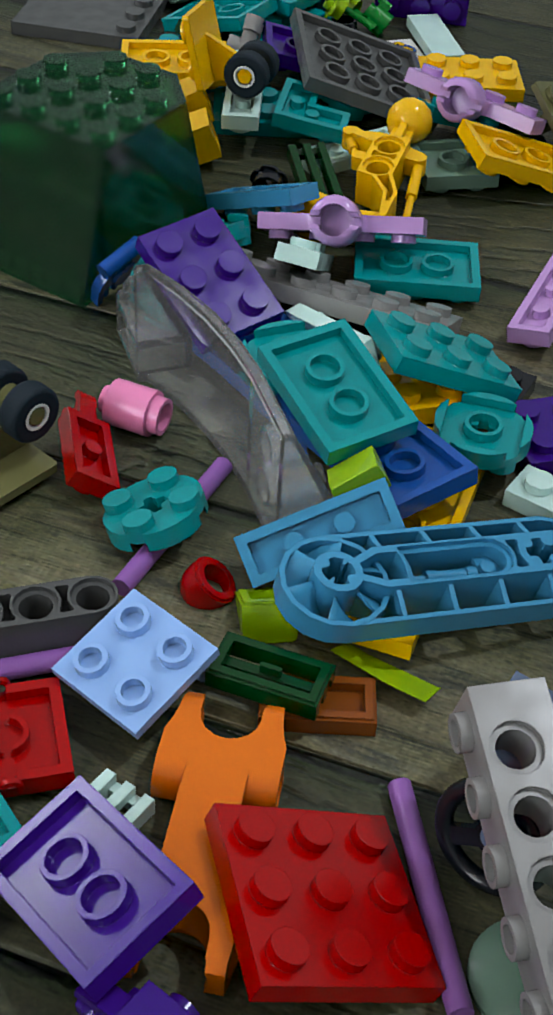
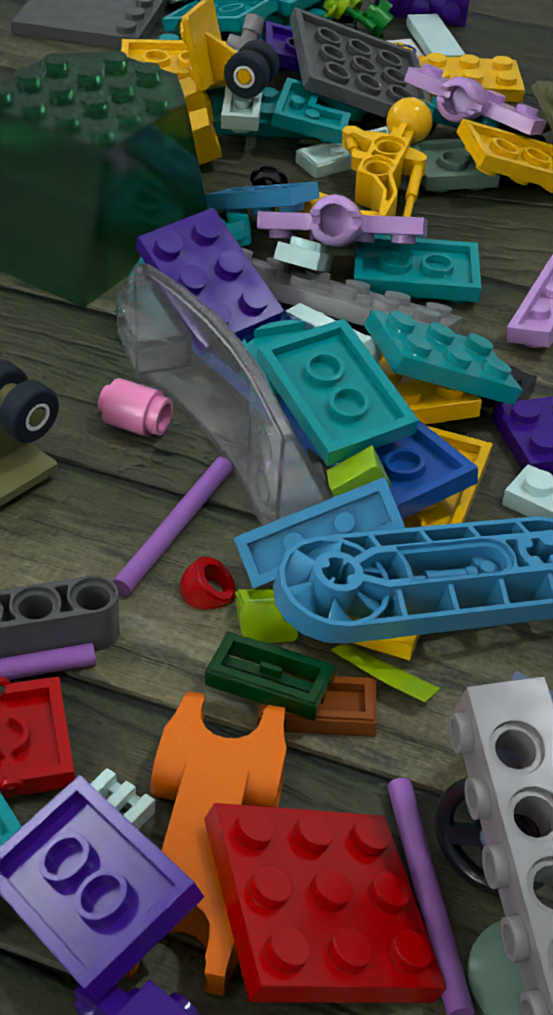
light blue plate [51,589,220,740] -> none
red plate [58,390,121,499] -> none
blue piece [90,236,141,307] -> none
teal plate [102,466,209,552] -> none
dark green tile [286,142,343,196] -> none
teal plate [432,392,534,475] -> none

